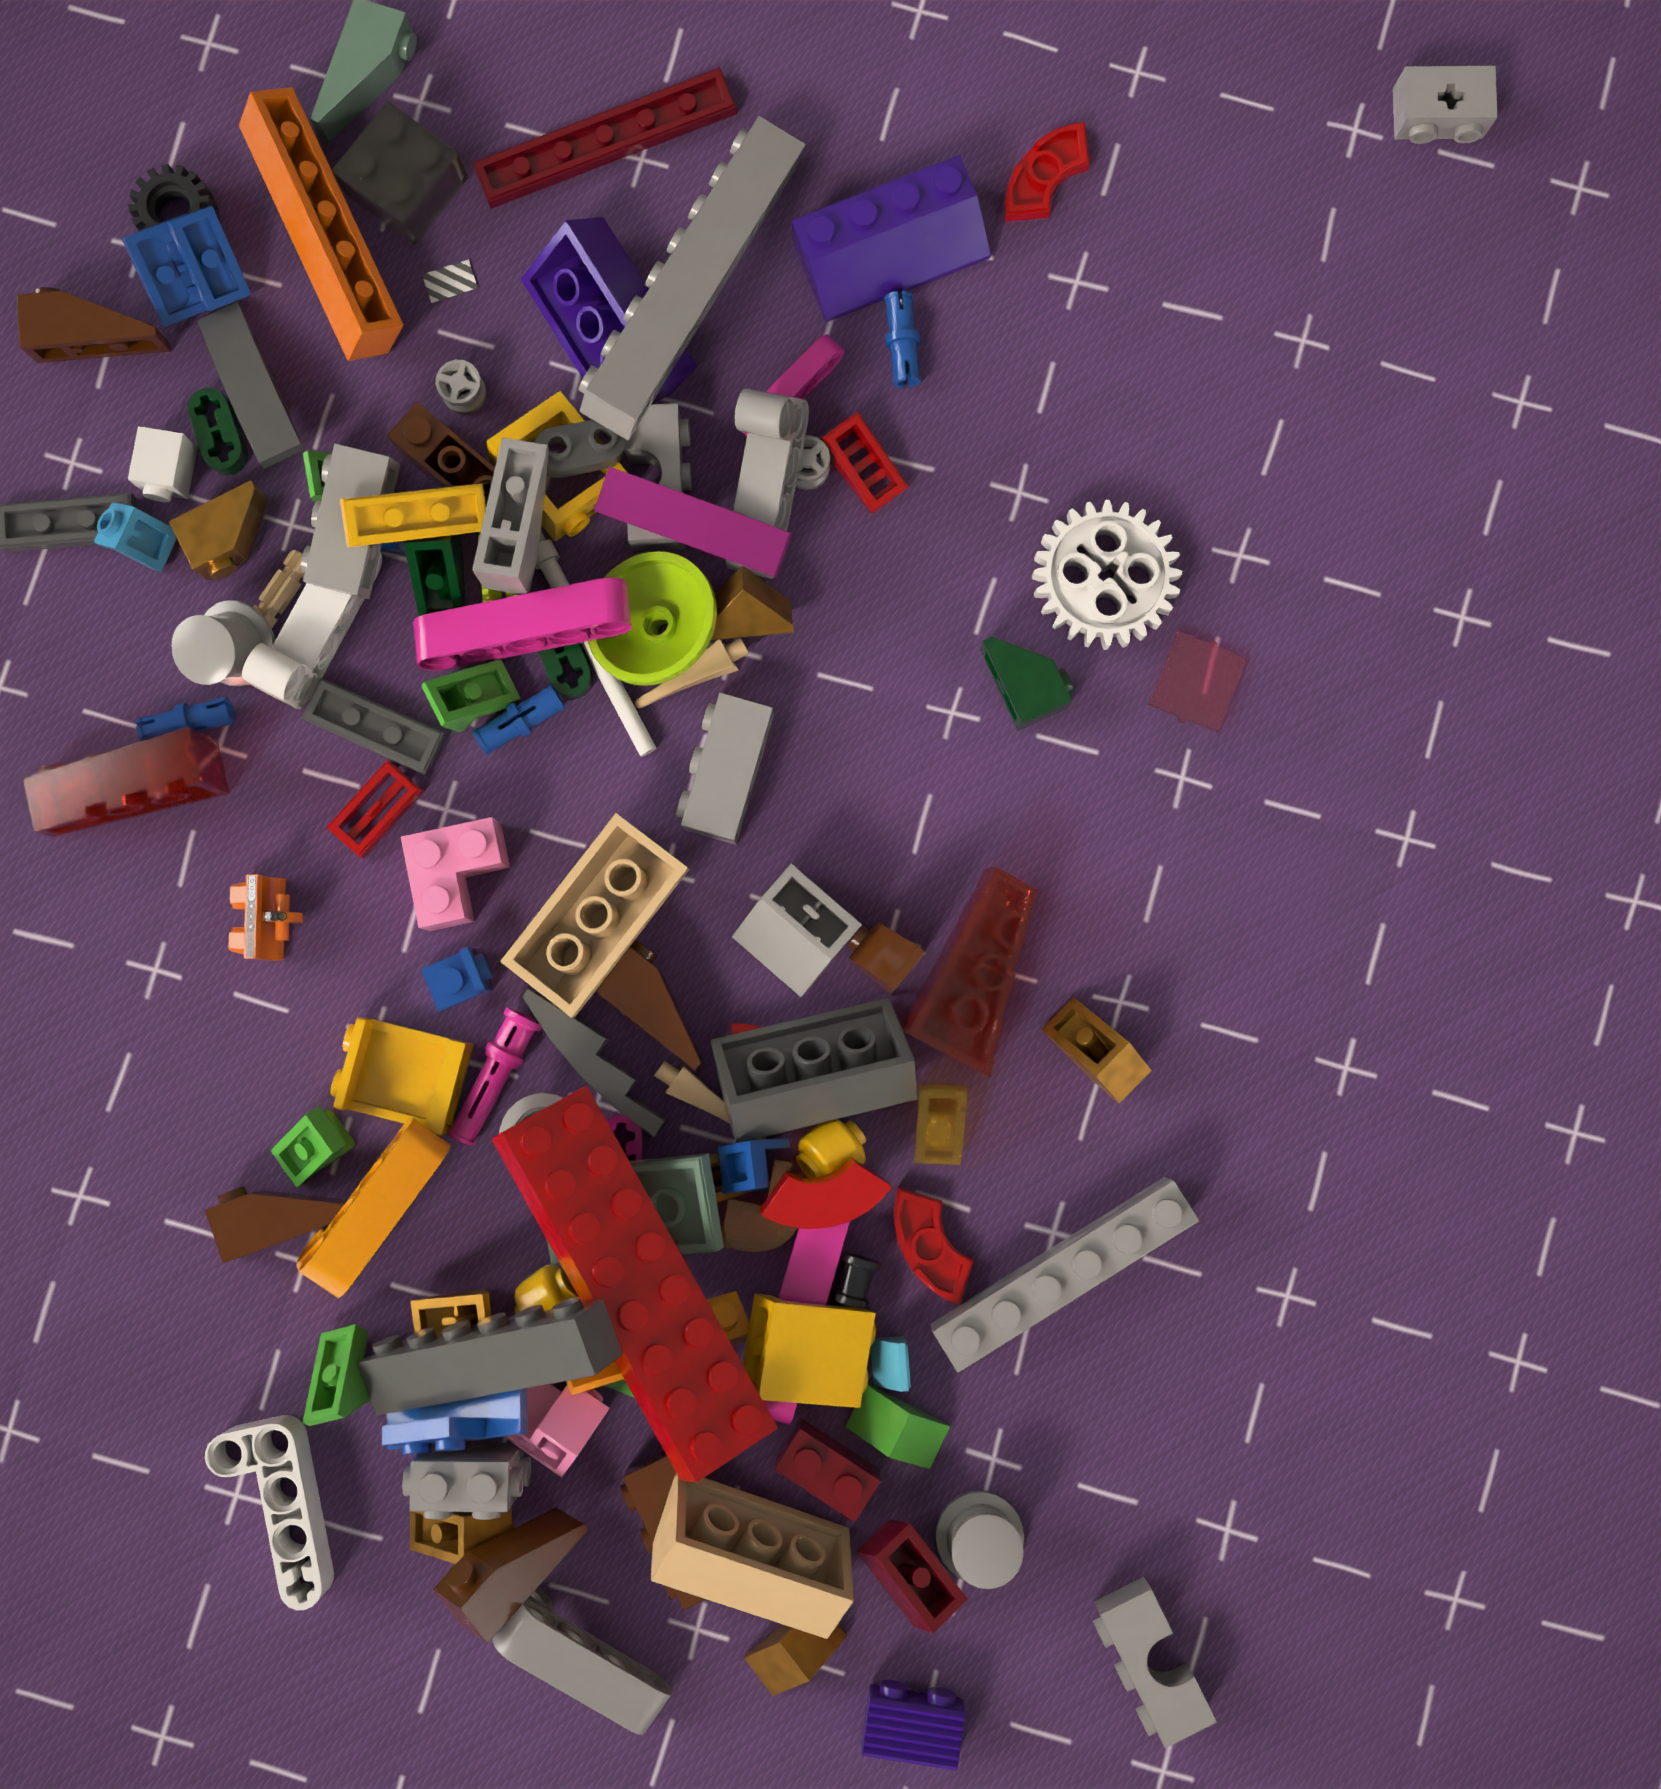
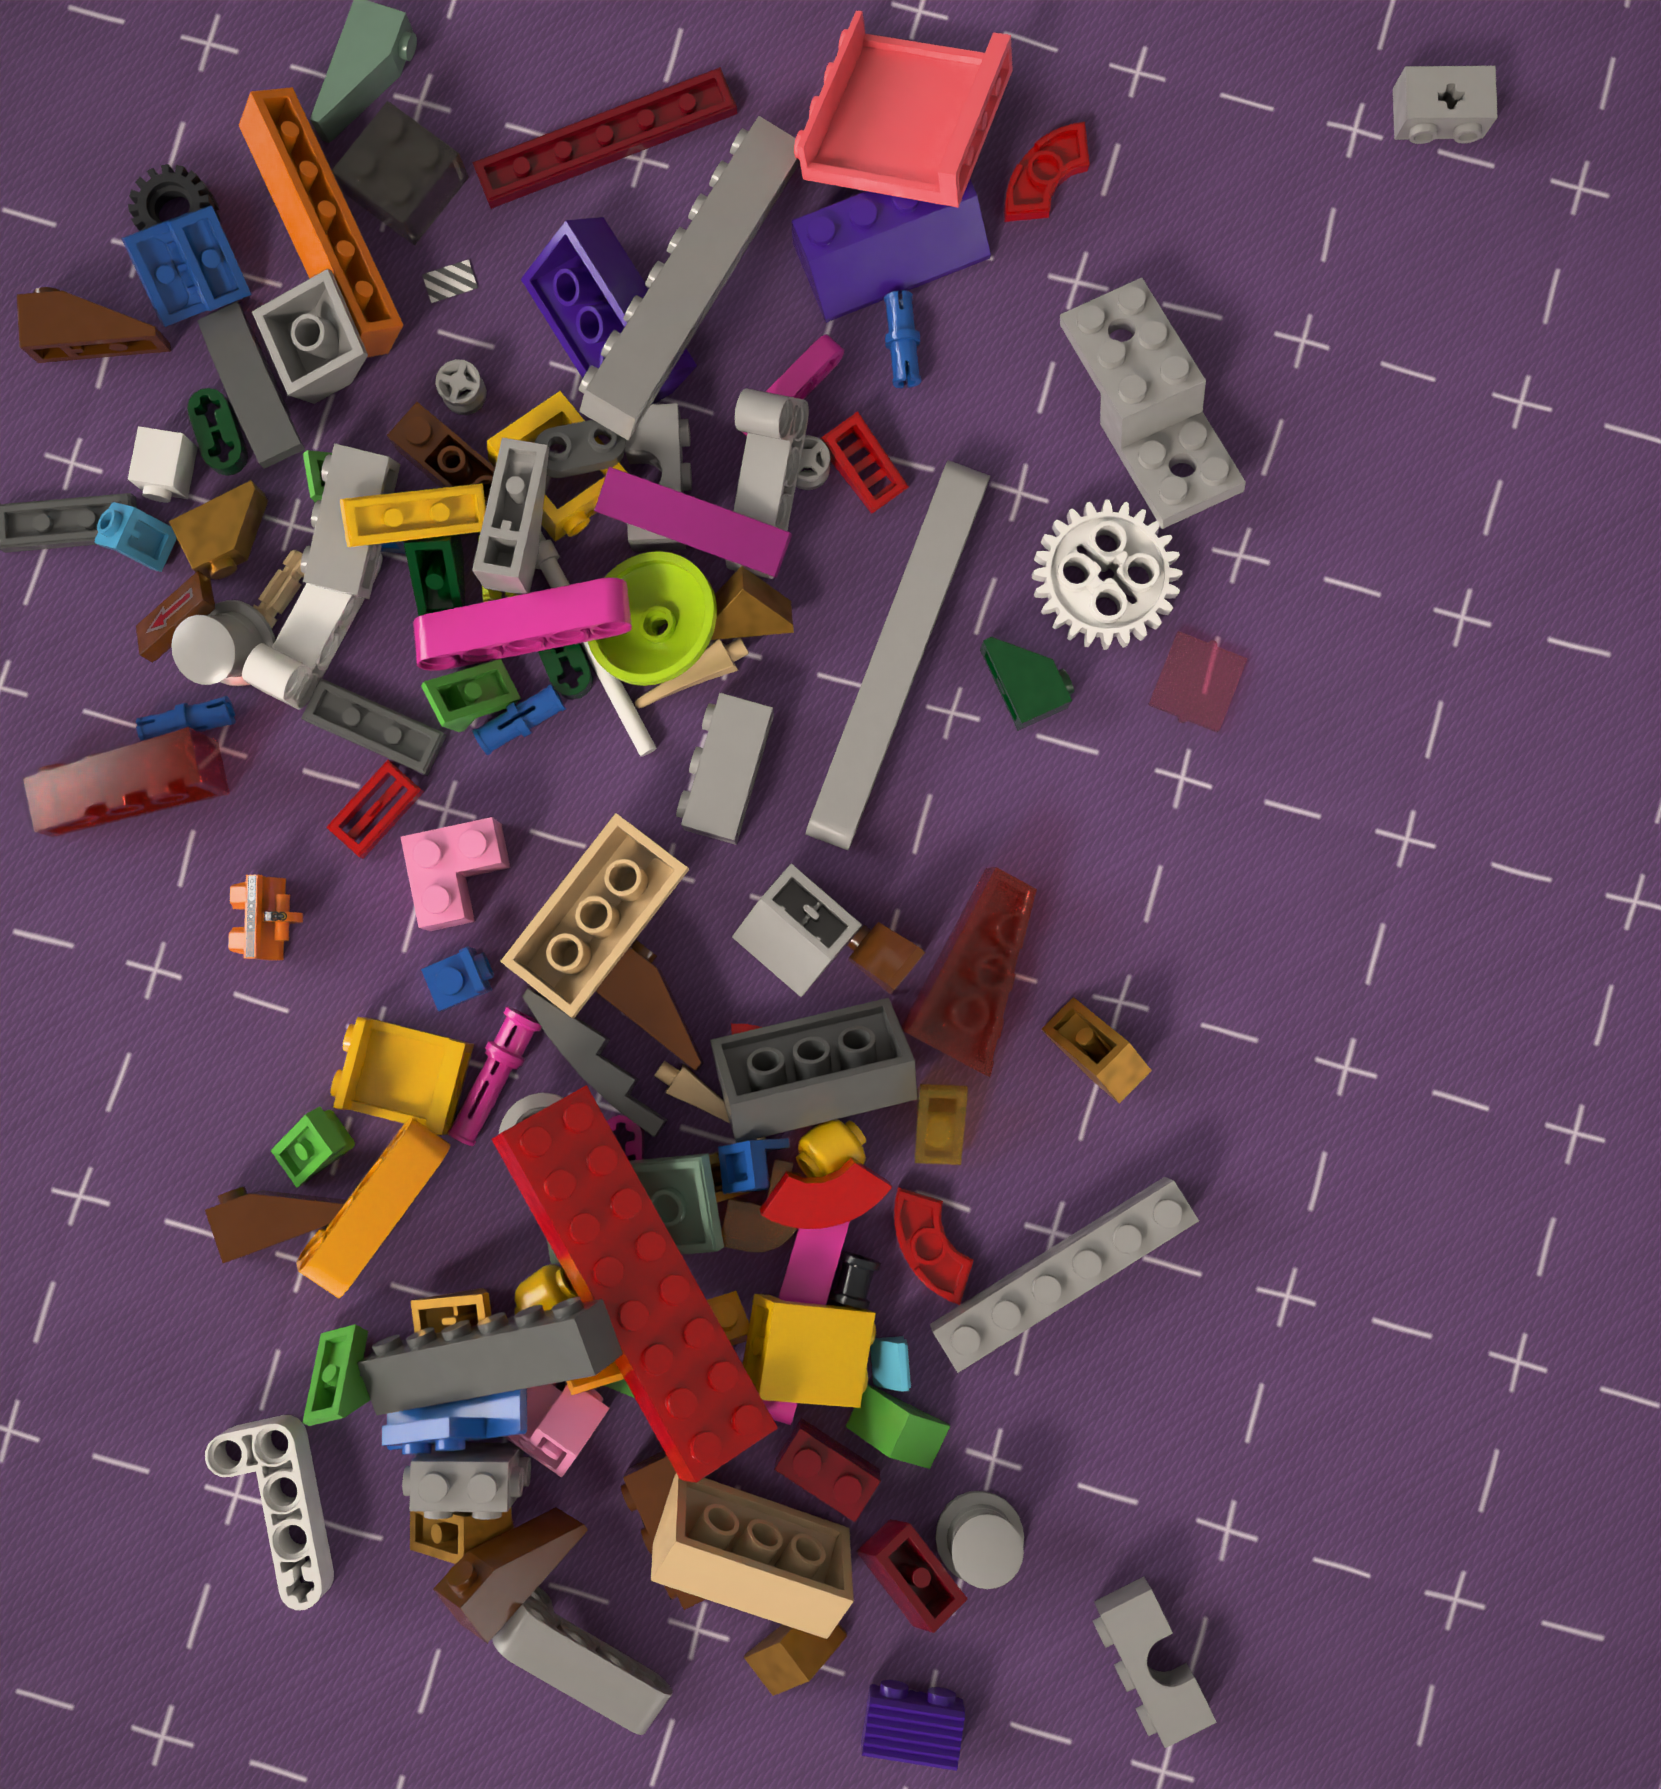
none -> reddish brown tile [136,571,215,663]
none -> light grey slope [252,269,368,404]
none -> coral panel [794,11,1013,208]
none -> light grey beam [805,460,990,850]
none -> light grey bracket [1060,278,1246,529]

